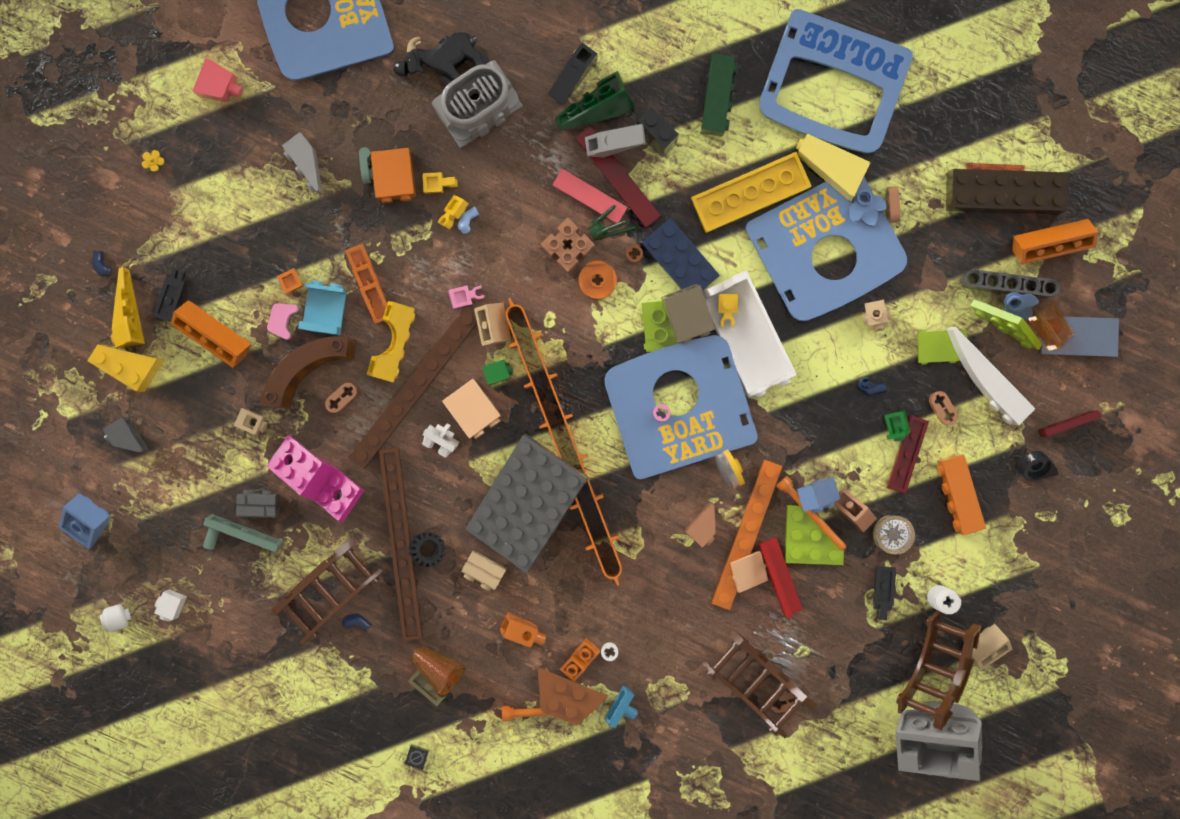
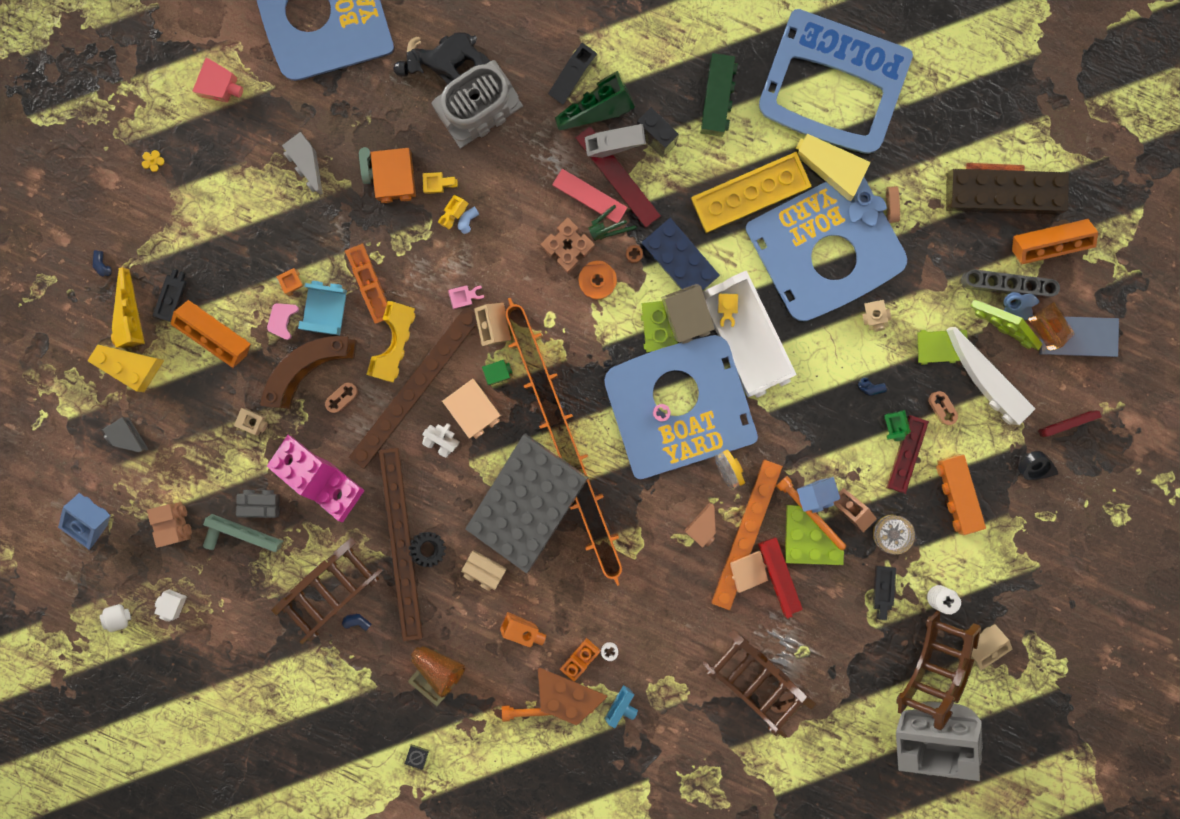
none -> nougat brick [147,502,192,548]

